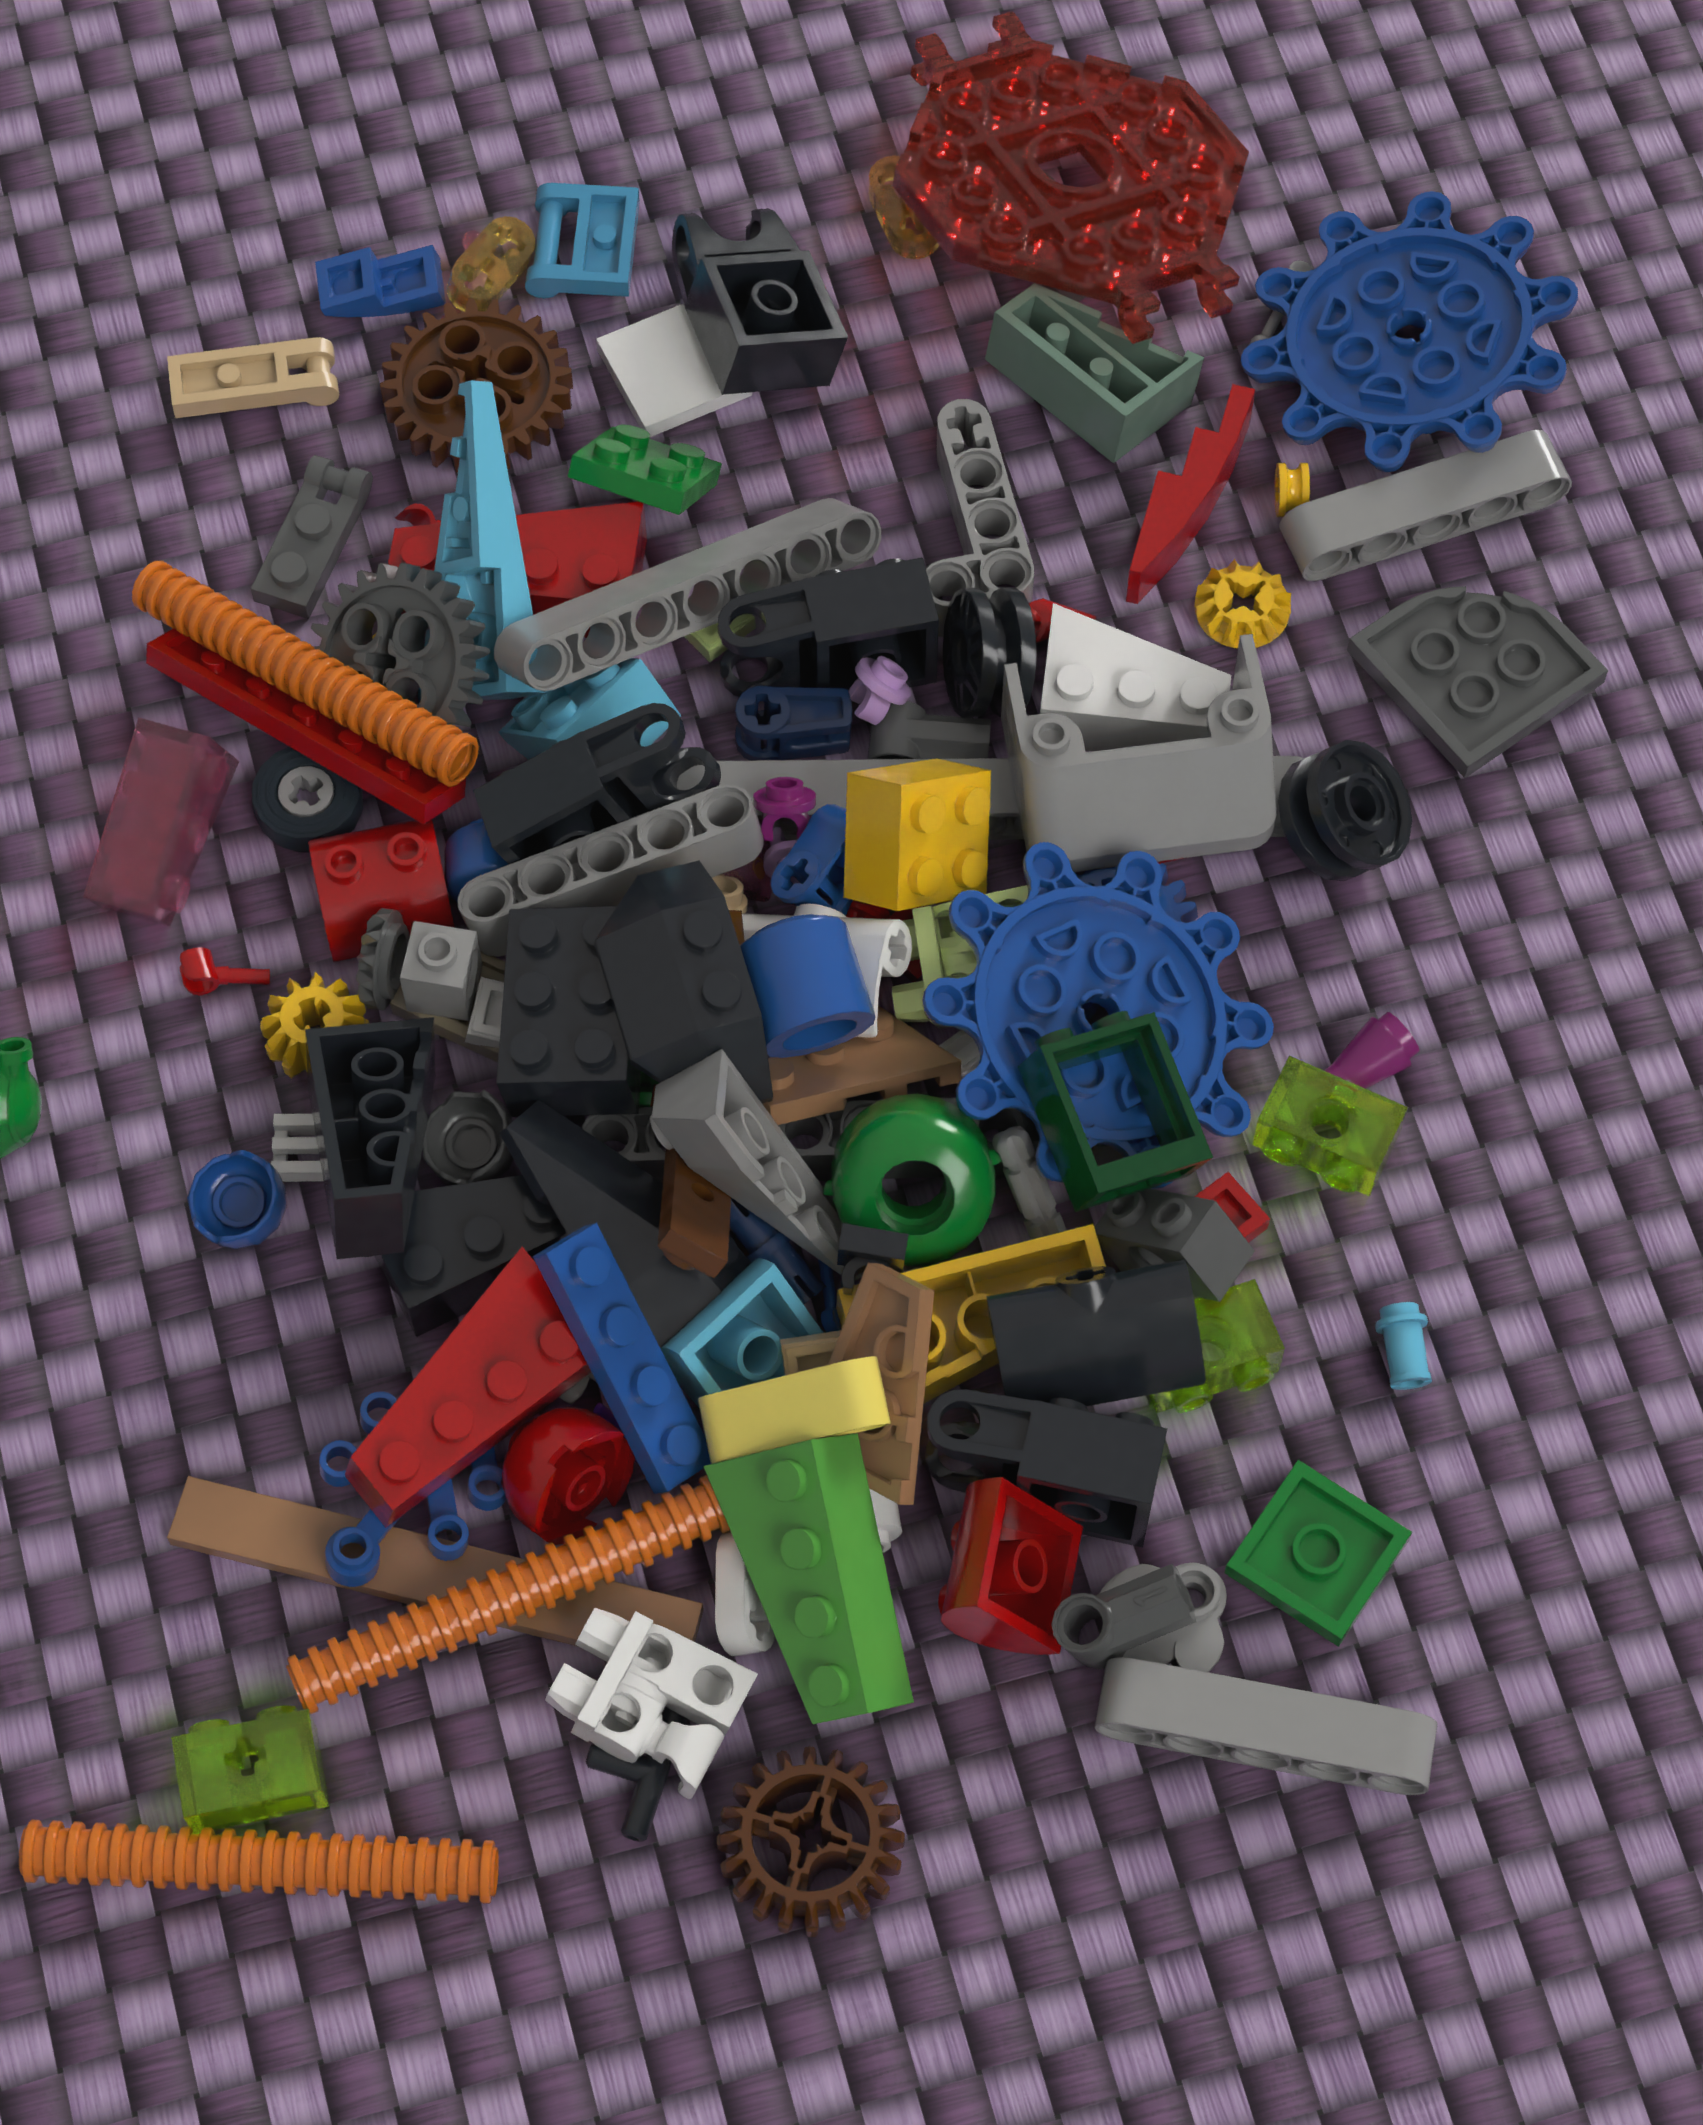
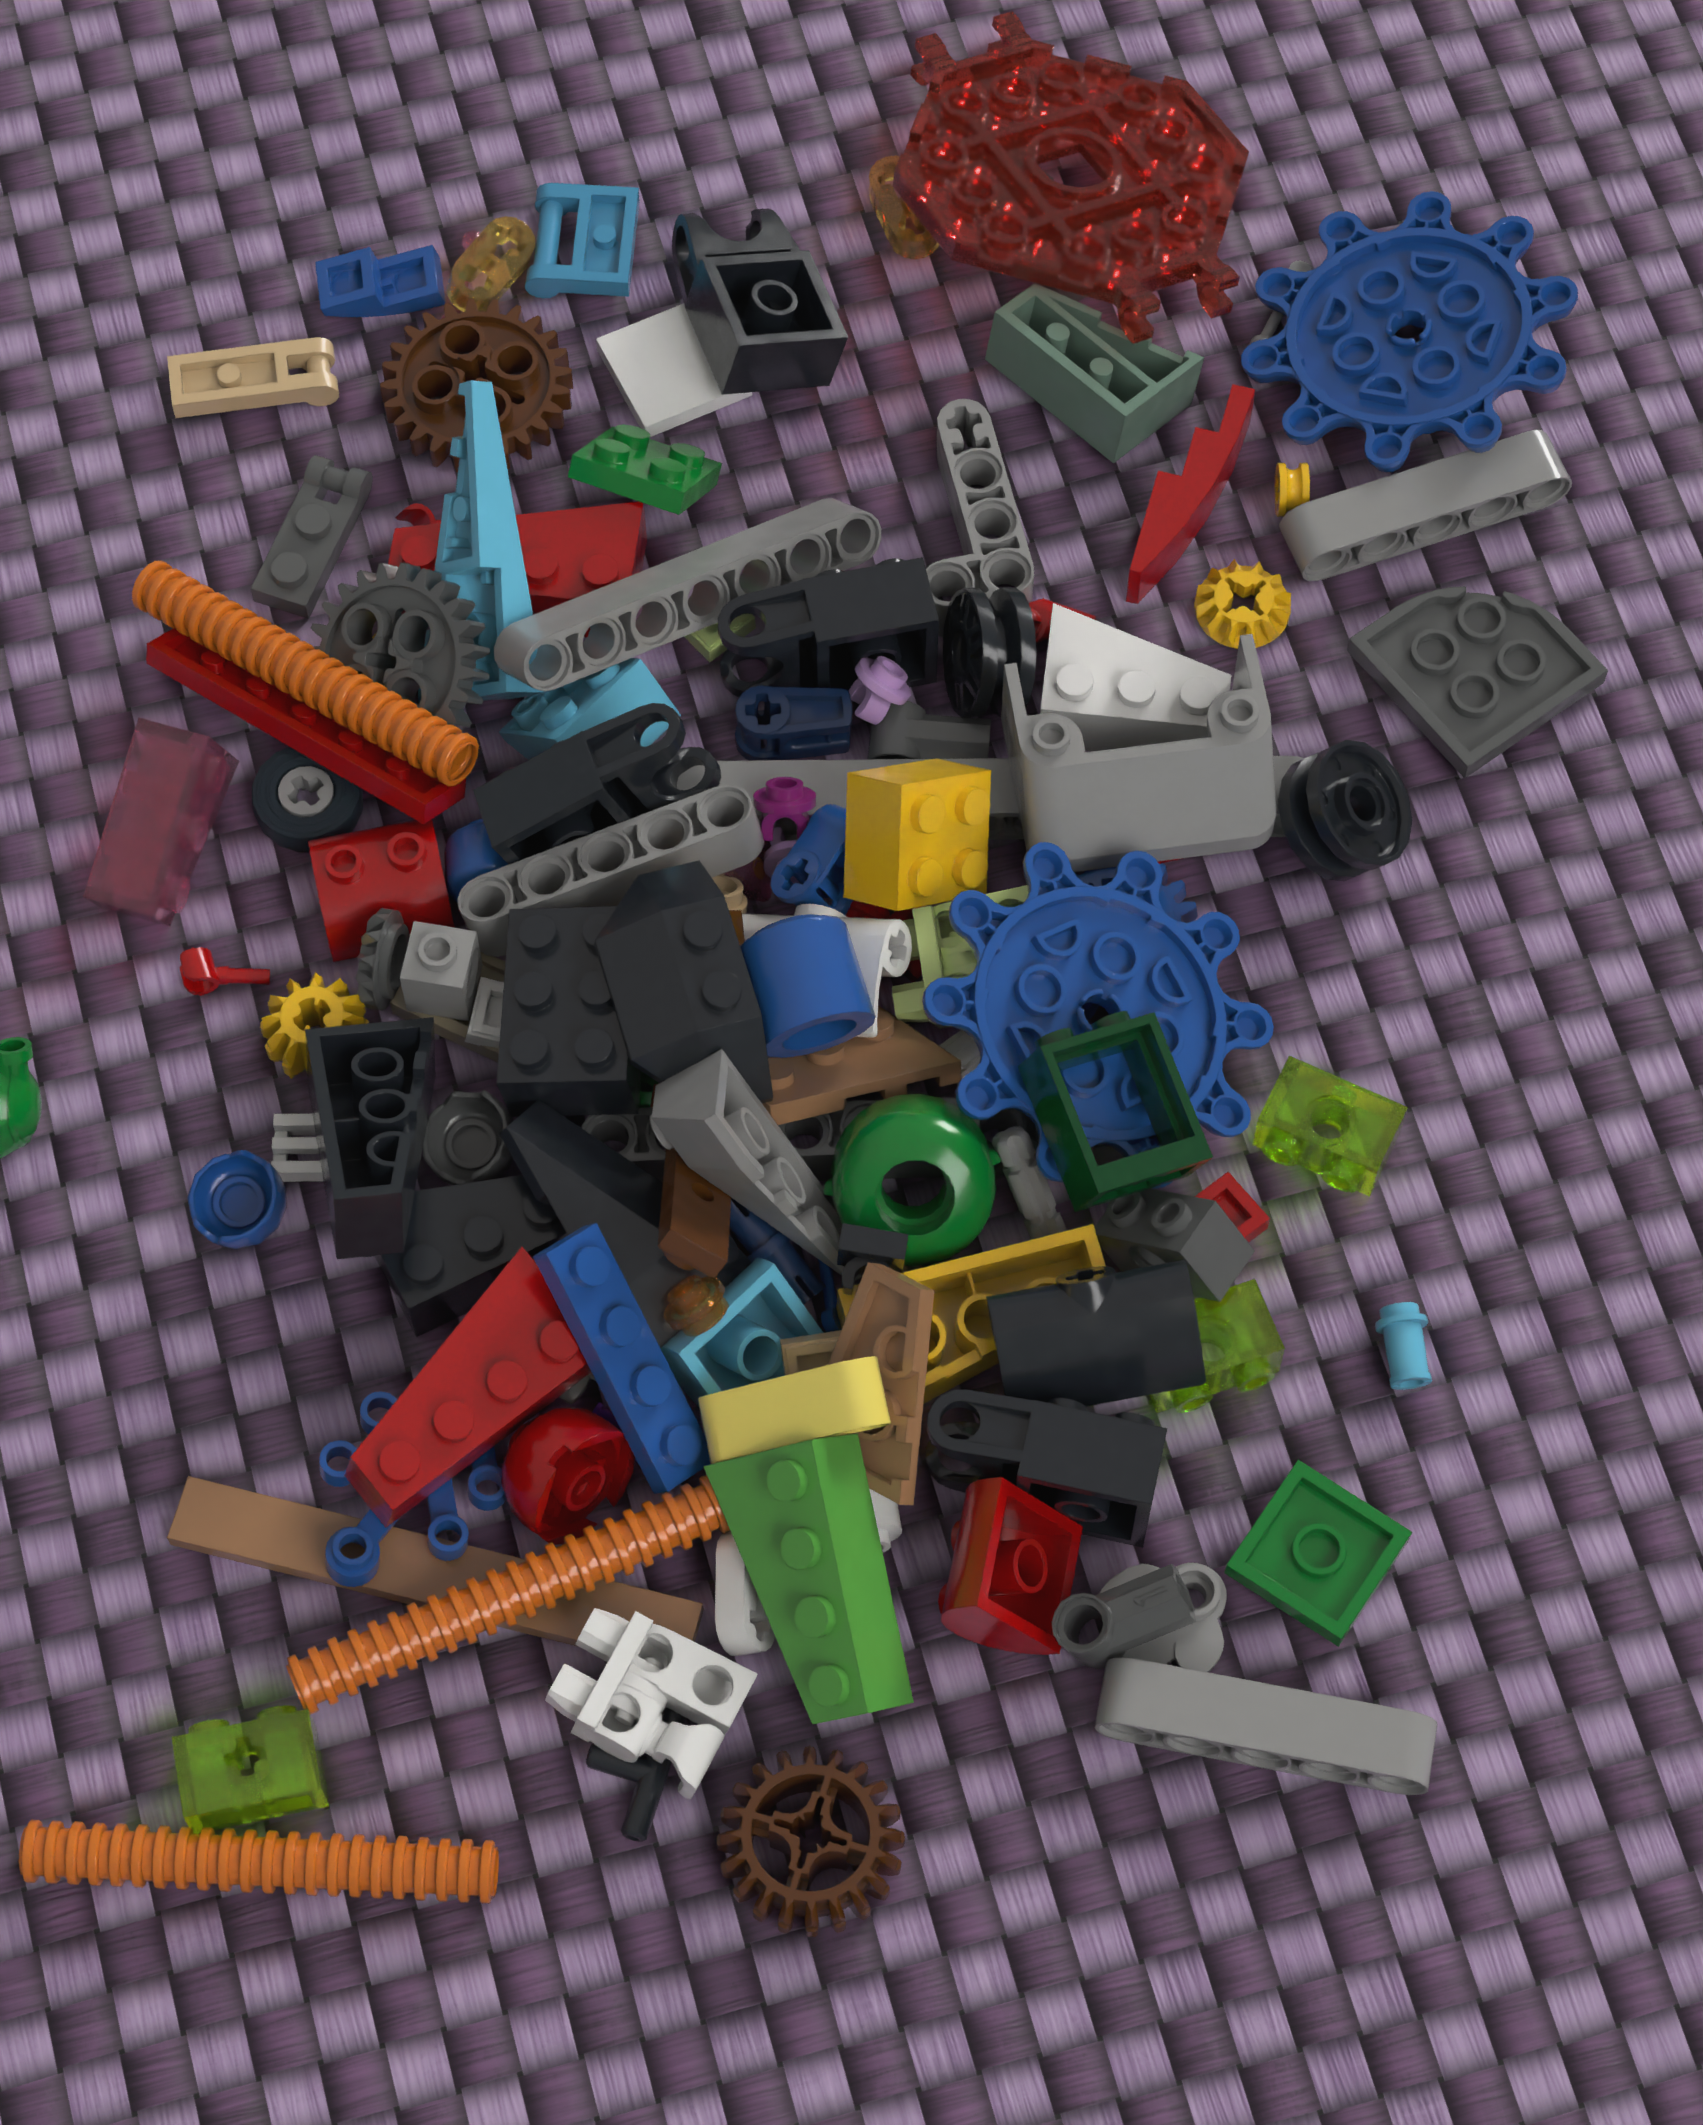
magenta cone [1322,1012,1420,1102] -> none
none -> clear orange plate [664,1275,729,1337]

